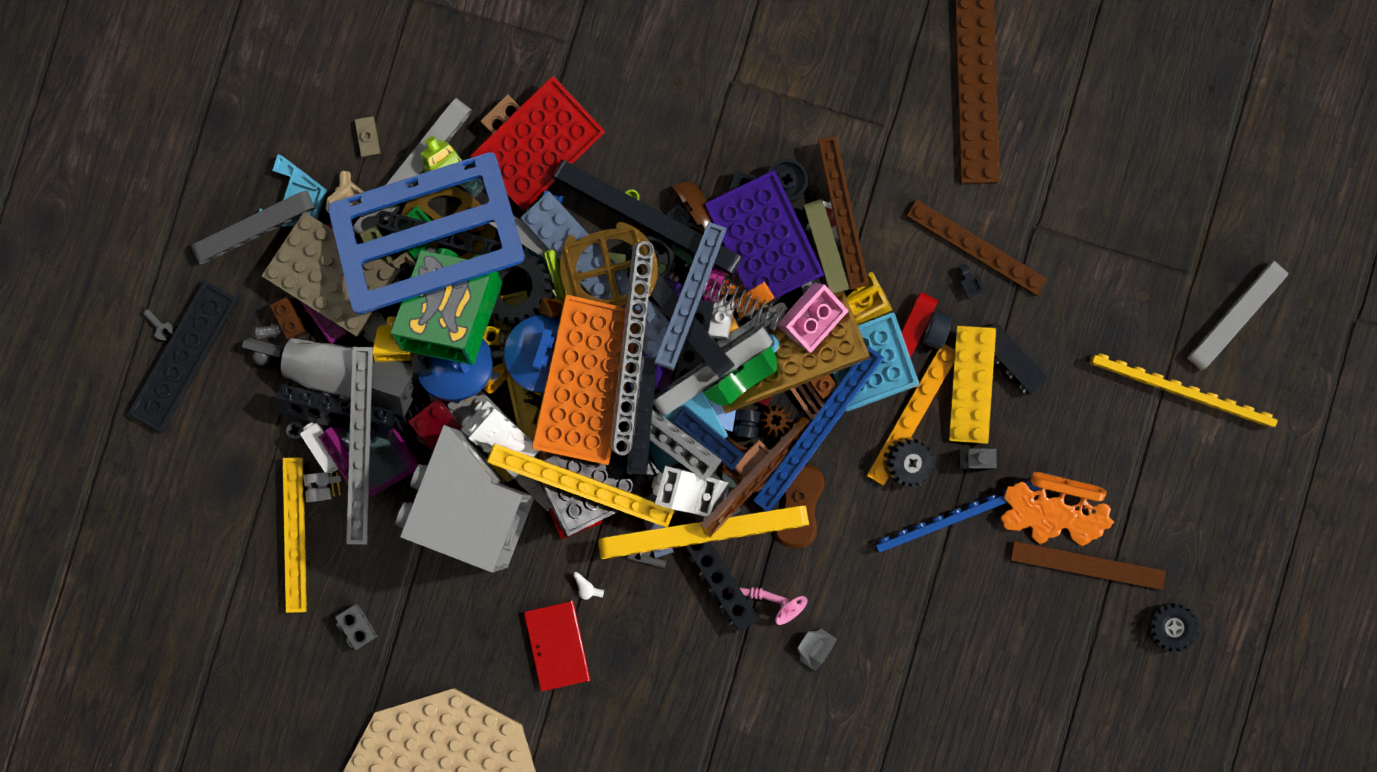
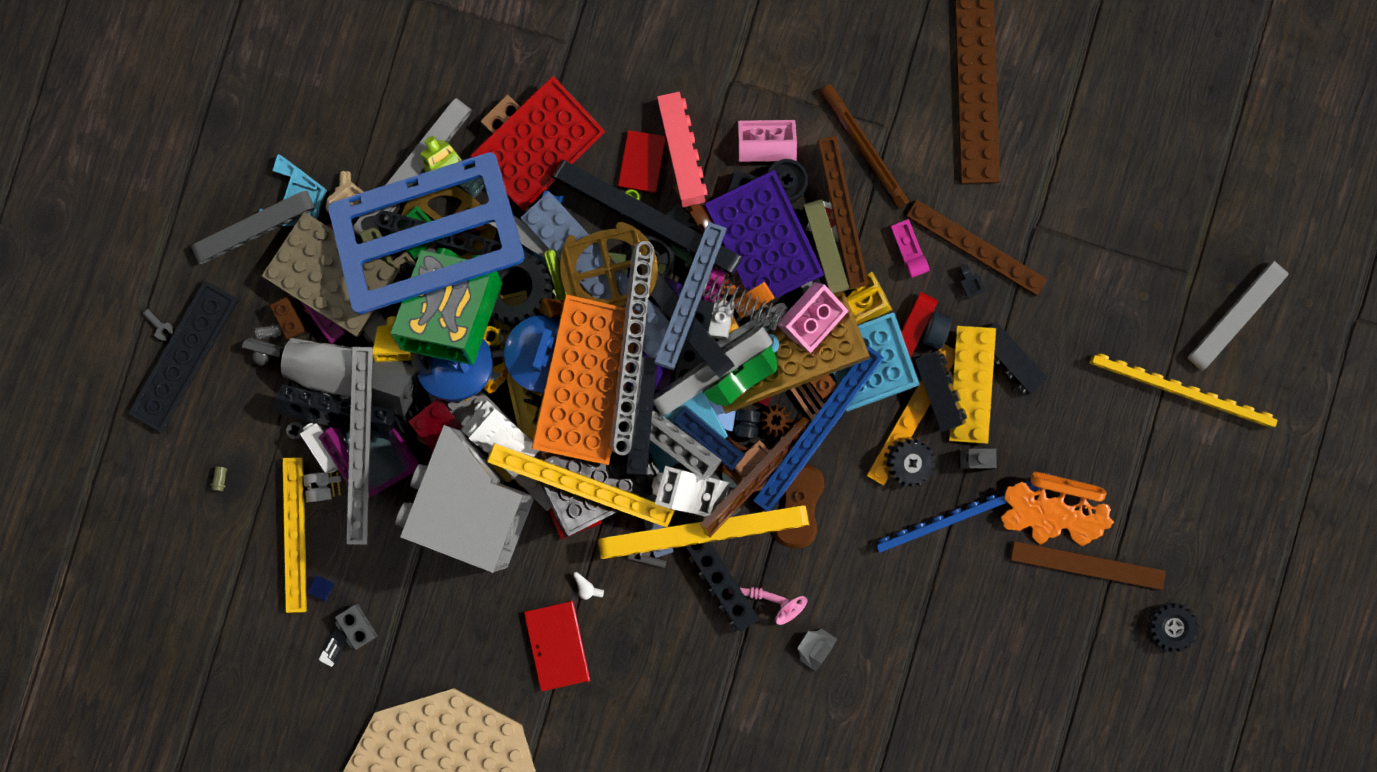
dark tan plate [355,116,381,158] -> none
none -> olive pin [210,467,227,491]
none -> clear blue plate [308,575,335,601]
none -> sticker [319,628,347,667]
none -> red tile [618,130,666,193]
none -> coral brick [657,92,708,207]
none -> bright pink slope [738,120,797,162]
none -> reddish brown piece [820,84,910,209]
none -> dark pink plate [890,219,930,278]
none -> black brick [915,351,967,432]

